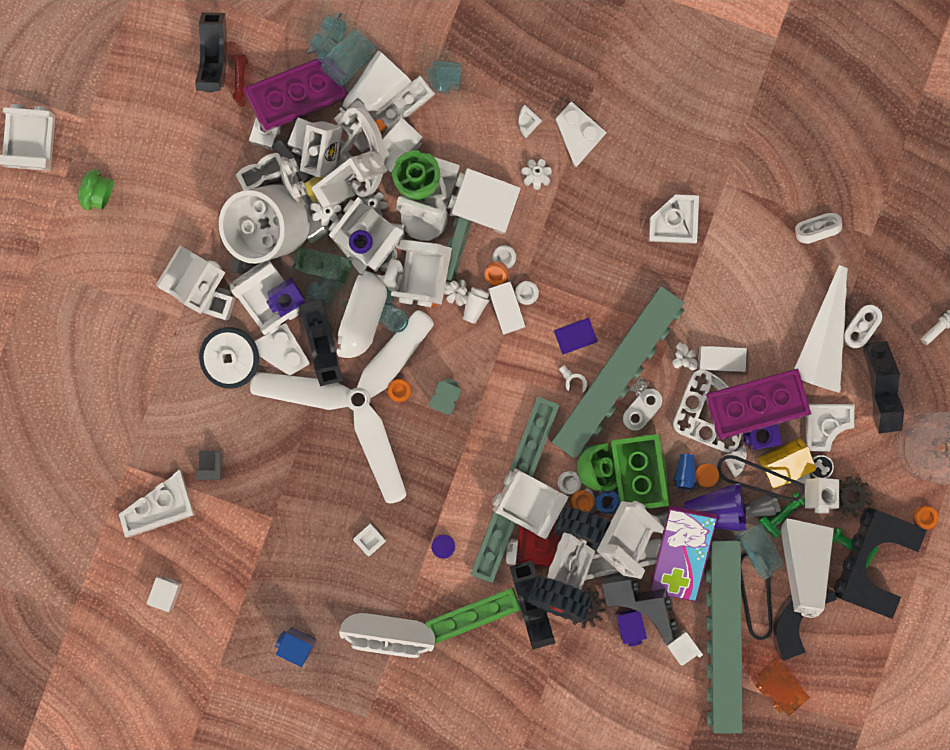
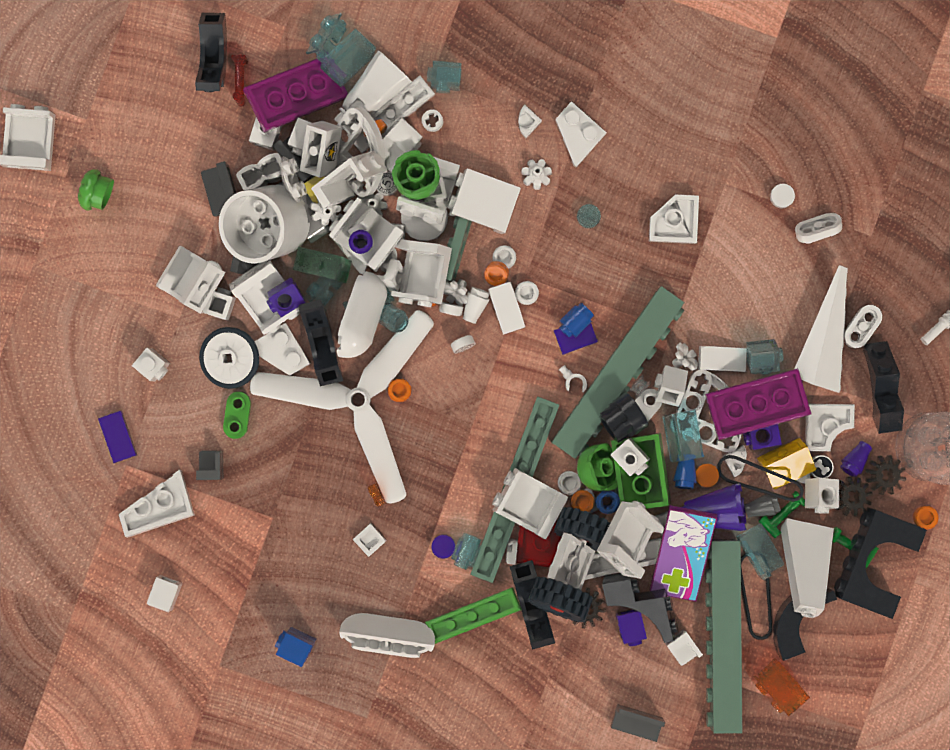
sand green brick [429,377,461,415] -> none
none -> dark purple tile [98,411,137,463]
none -> white brick [132,347,170,381]
none -> dark grey panel [201,161,236,217]
none -> bright green plate [223,392,251,439]
none -> clear orange tile [367,482,386,507]
none -> white tile [377,171,397,196]
none -> white bush [422,110,443,132]
none -> white tile [438,302,463,316]
none -> white tile [451,335,476,353]
none -> clear light blue brick [451,533,481,570]
none -> blue brick [559,303,594,338]
none -> clear light blue tile [577,204,601,229]
none -> black piece [599,392,649,443]
none -> white brick [611,438,650,476]
none -> dark grey panel [611,704,666,742]
none -> white brick [654,365,688,407]
none -> clear light blue panel [663,410,704,462]
none -> clear light blue brick [746,339,783,374]
none -> white tile [770,184,795,208]
none -> dark purple cone [840,441,872,477]
none -> clear smoke gear [865,455,906,495]

